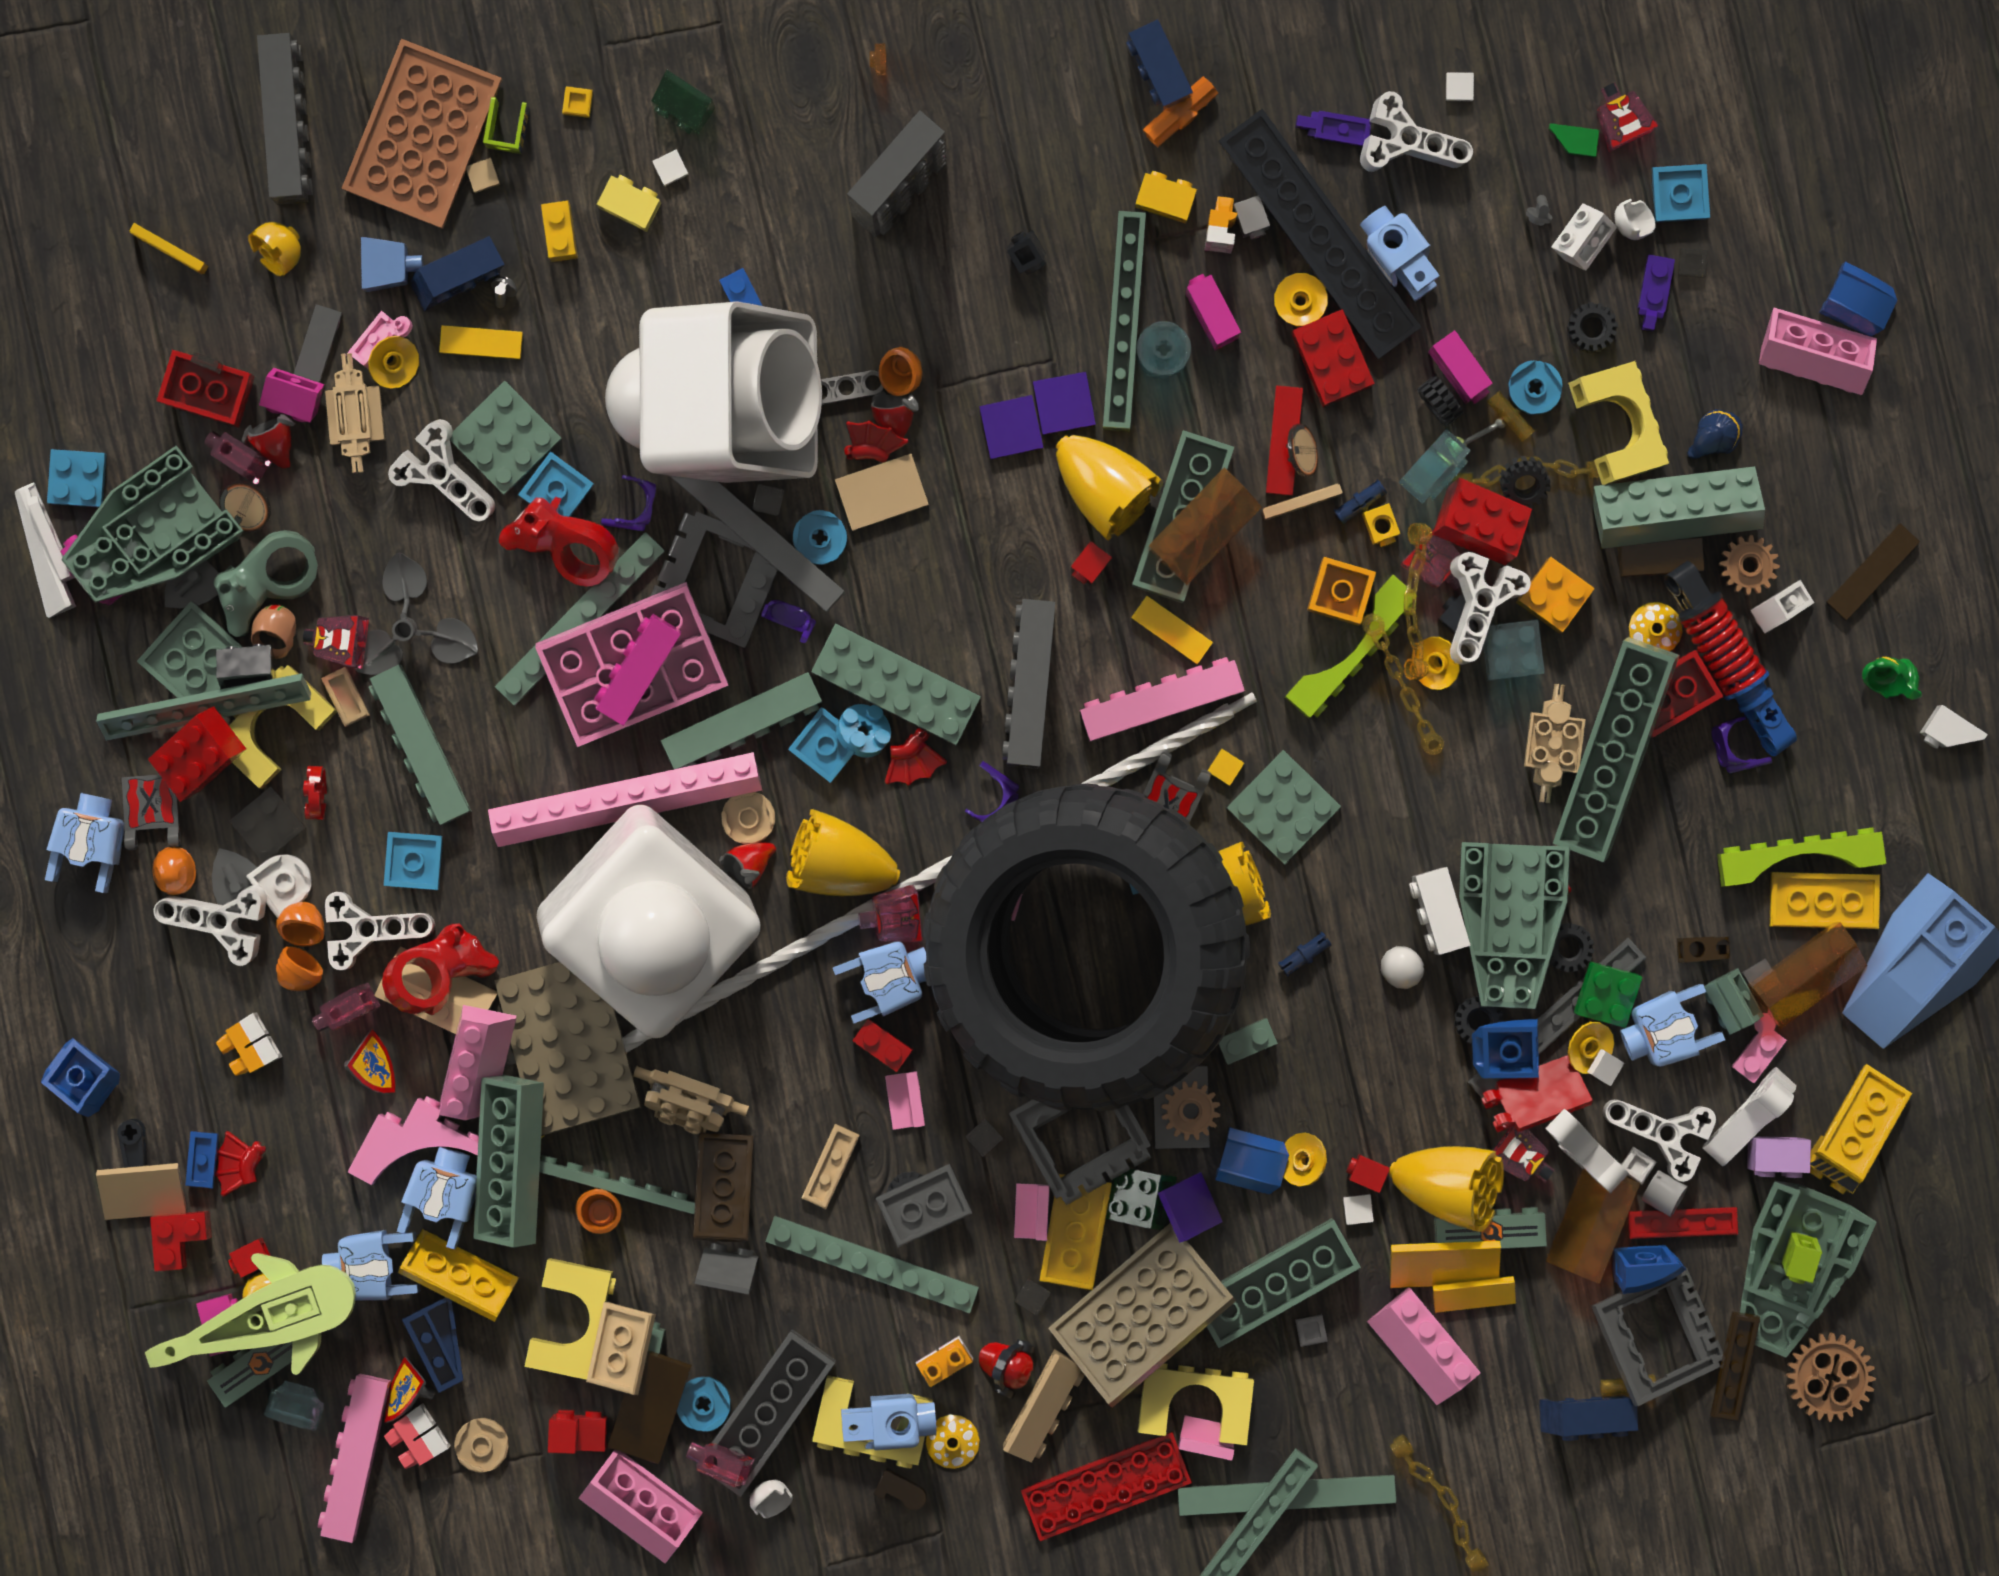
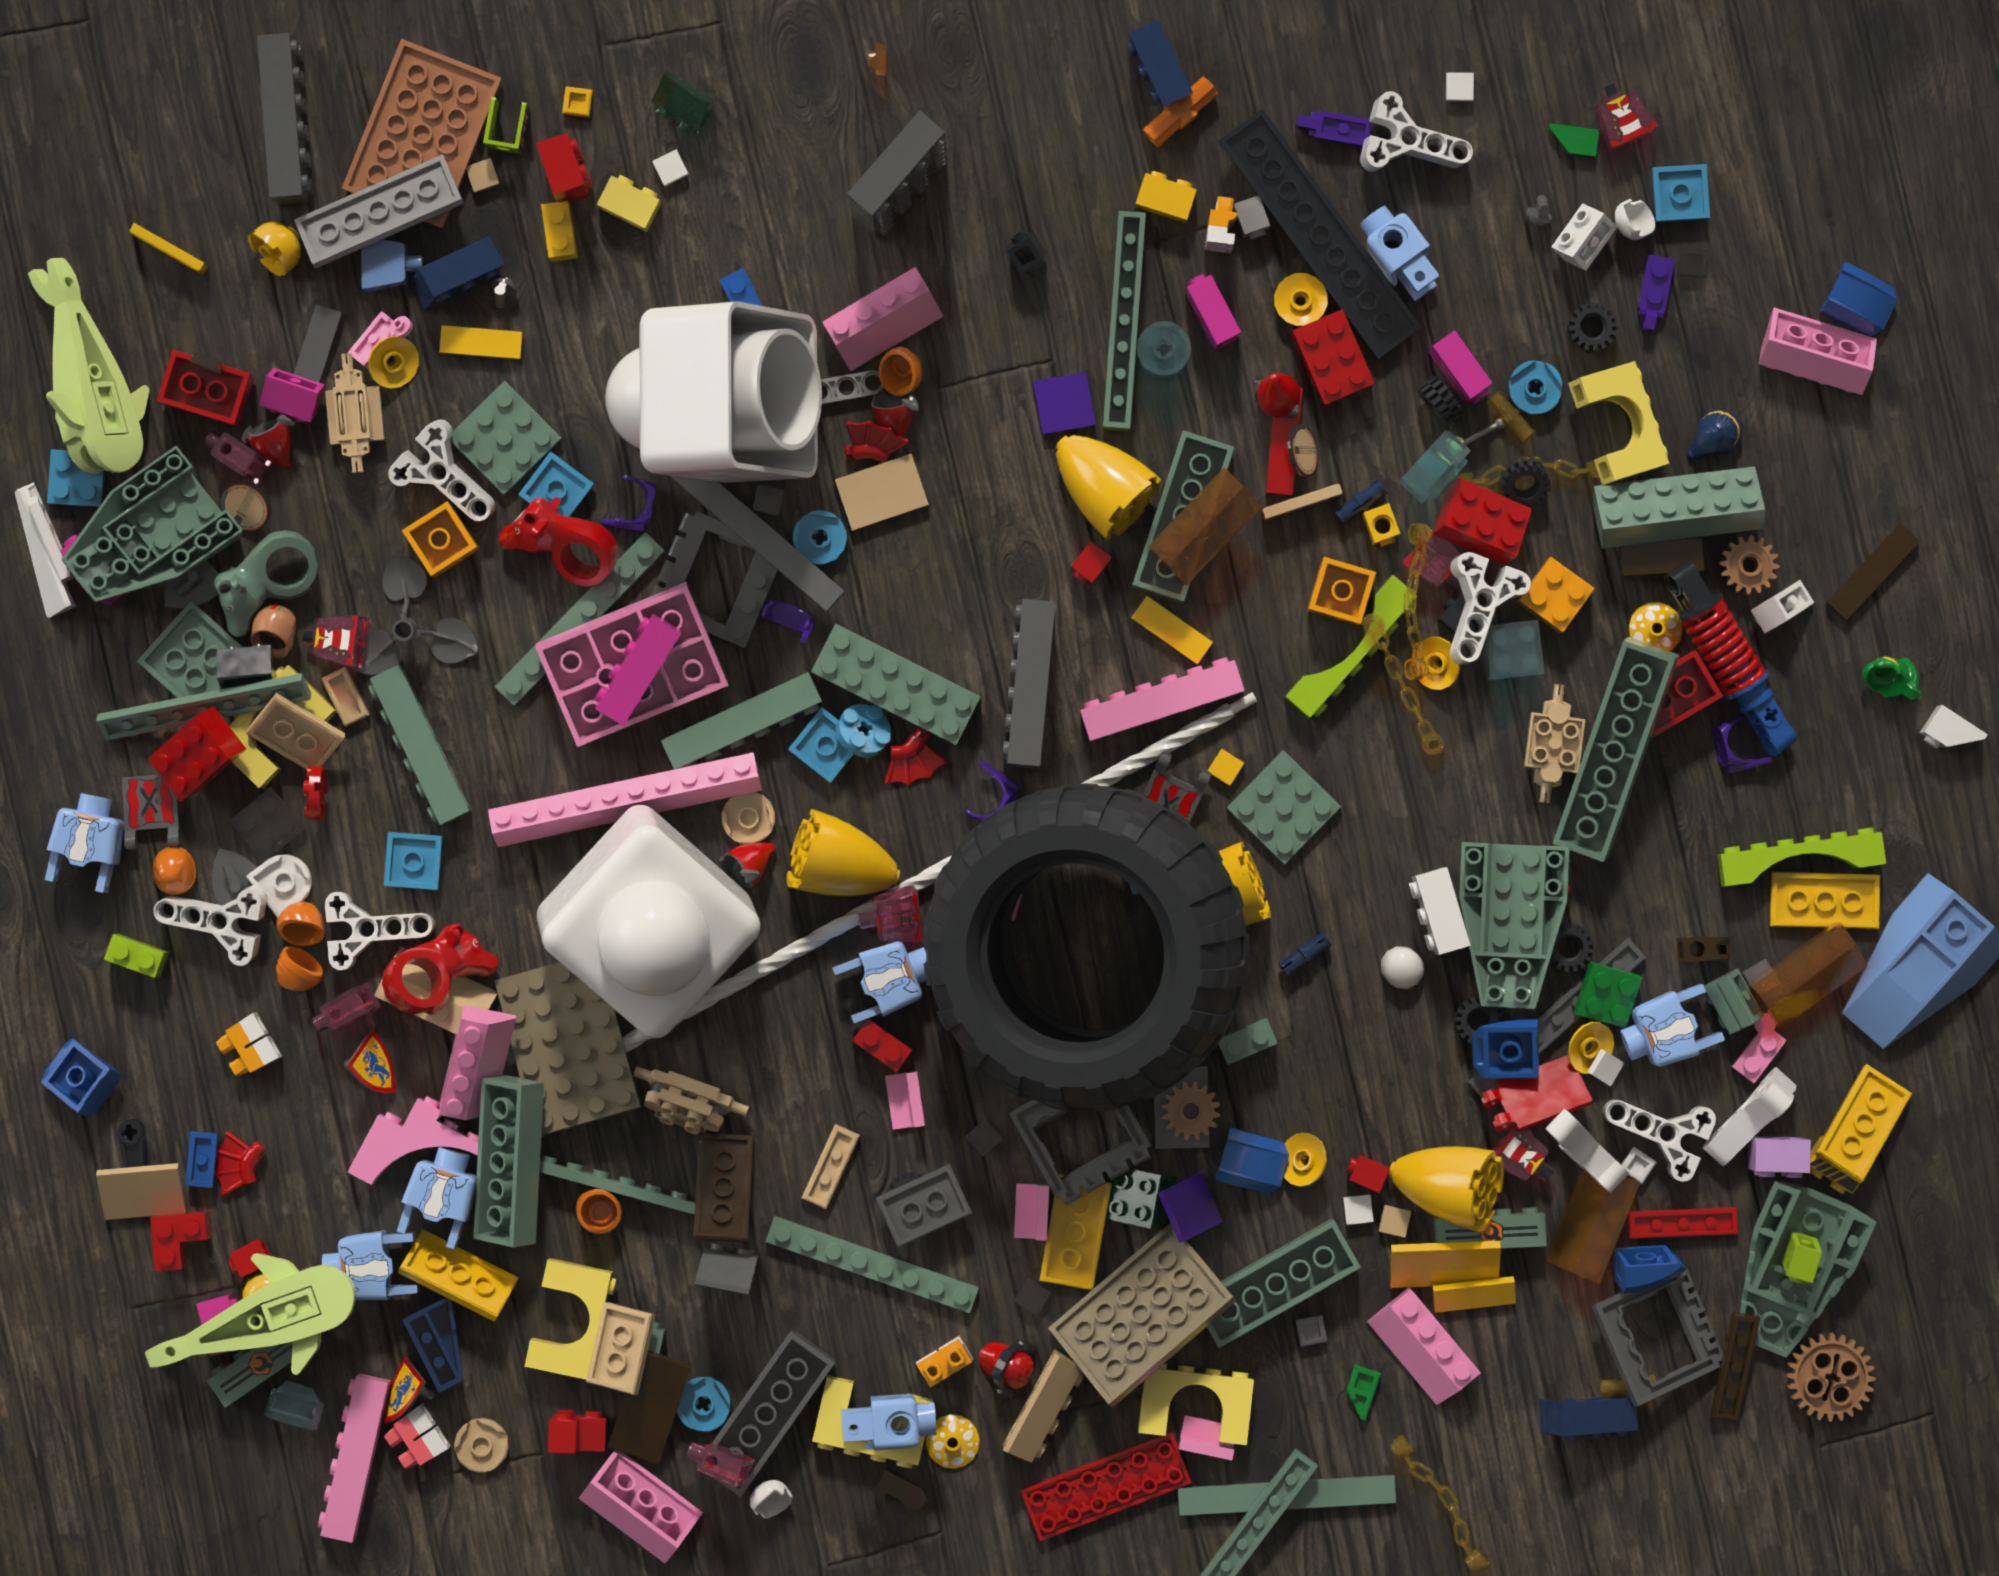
dark purple tile [979,395,1043,460] -> none
light grey piece [1642,1170,1688,1217] -> none
none -> yellowish green animal [28,258,149,474]
none -> lime brick [104,934,169,978]
none -> tan tile [246,692,345,769]
none -> light grey plate [294,154,464,269]
none -> light orange brick [402,501,480,578]
none -> red brick [536,133,593,203]
none -> bright pink slope [822,267,943,372]
none -> red hat [1254,372,1300,417]
none -> green tile [1346,1364,1381,1421]
none -> tan tile [1378,1205,1411,1237]

